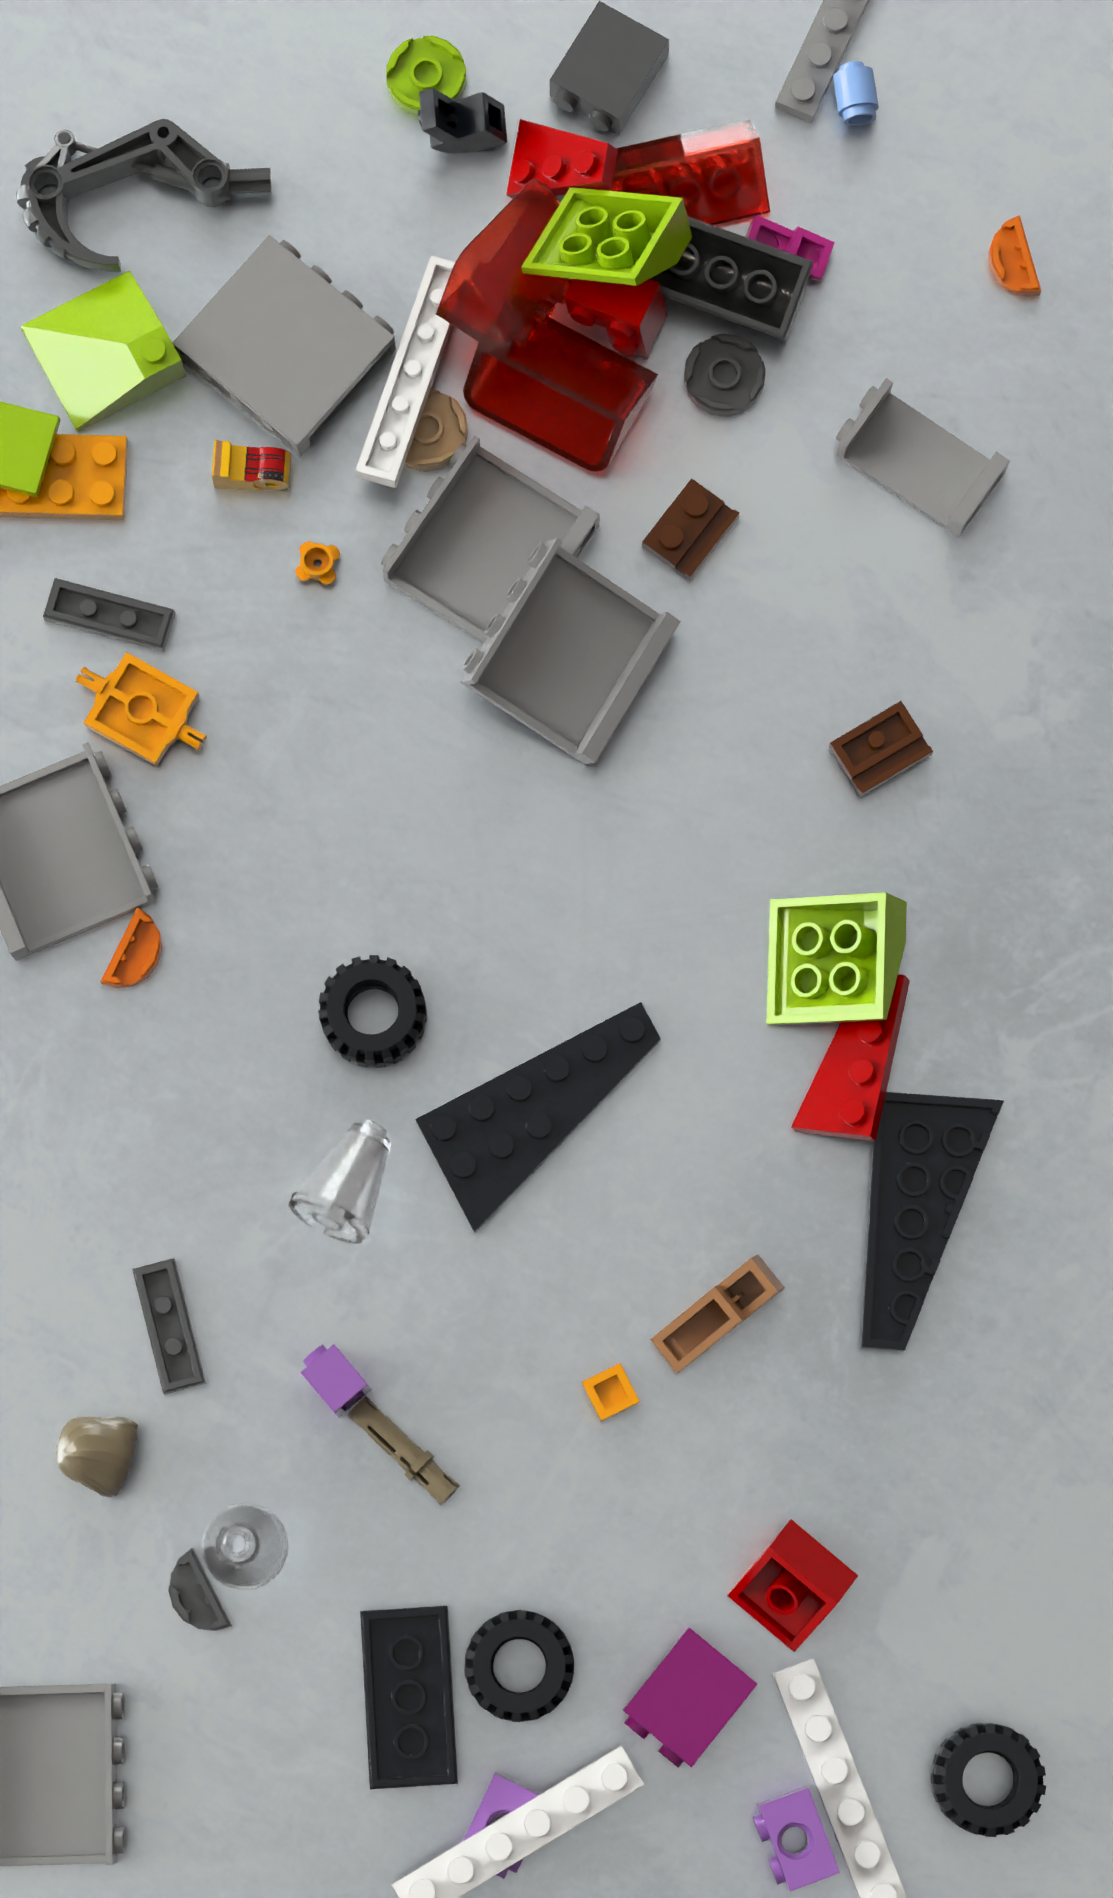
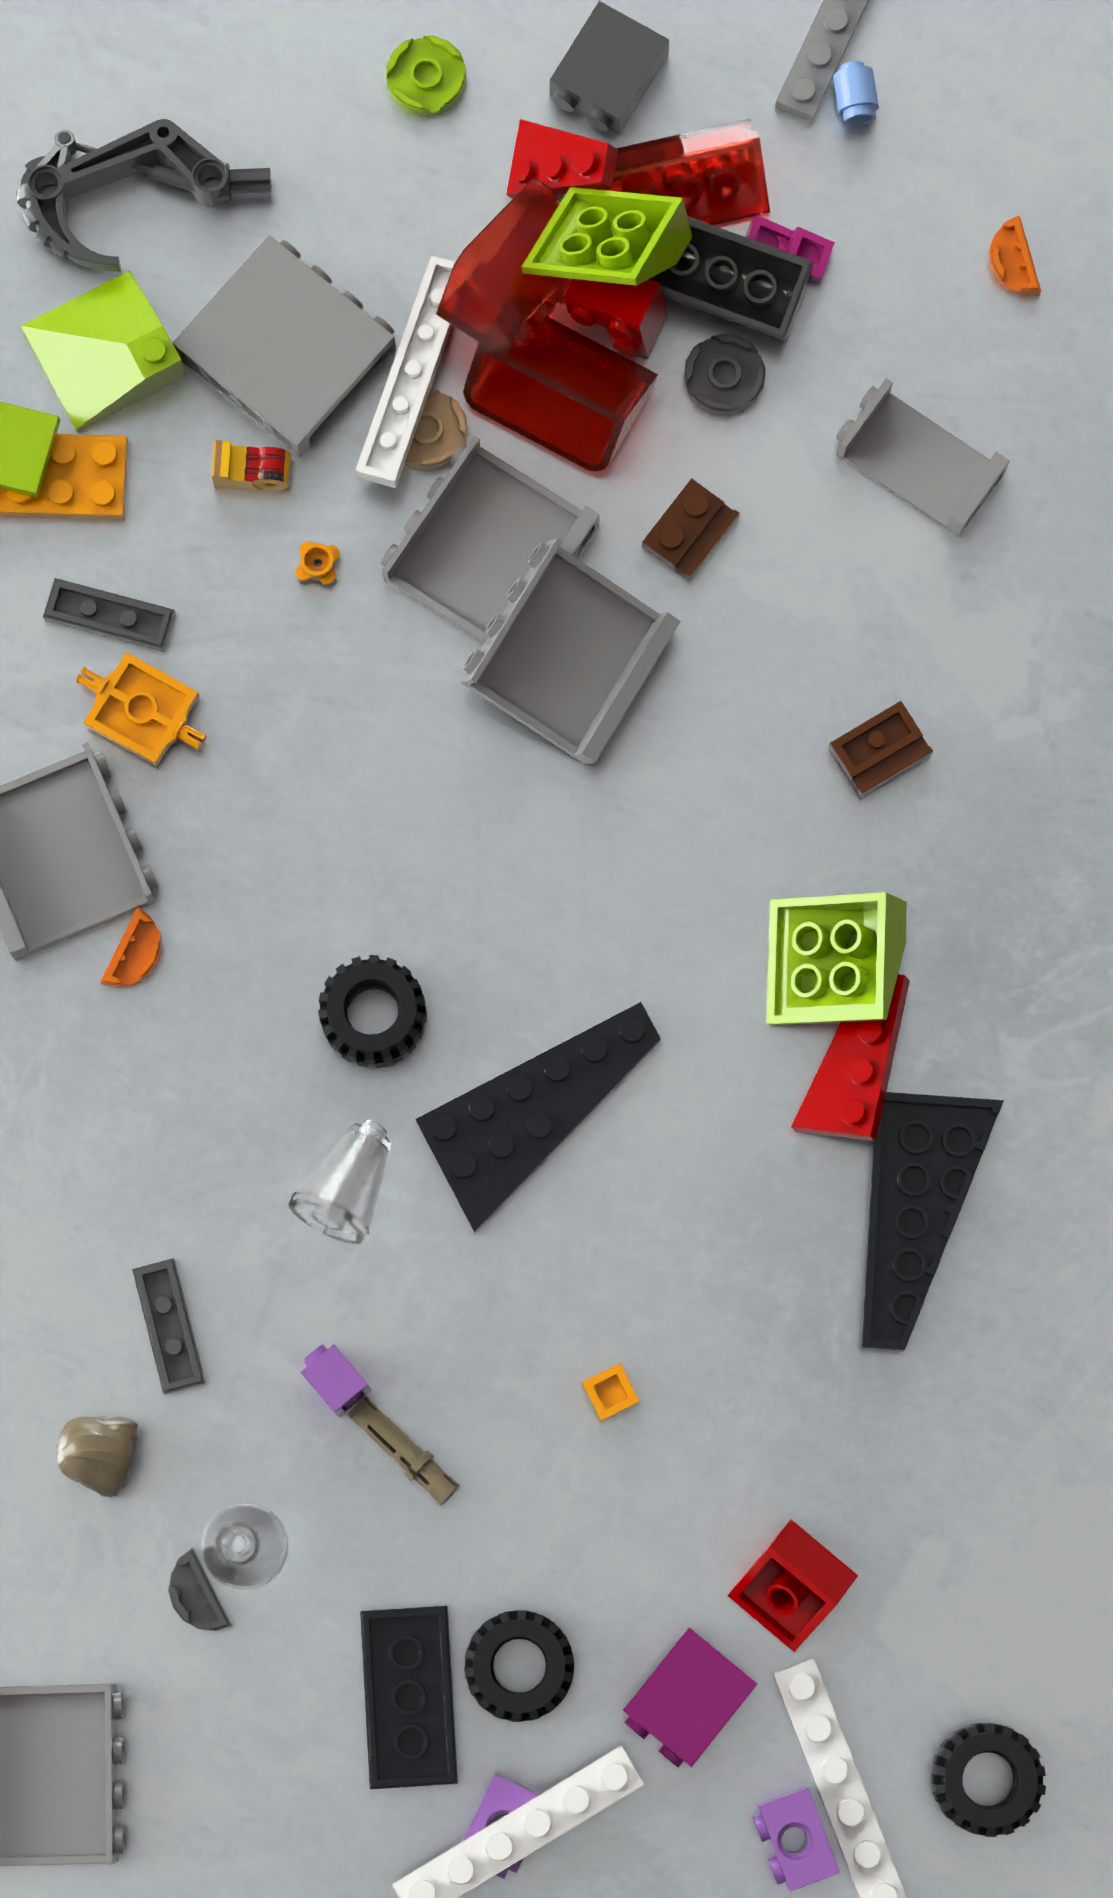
black brick [418,88,507,153] -> none
medium nougat slope [650,1255,785,1373] -> none

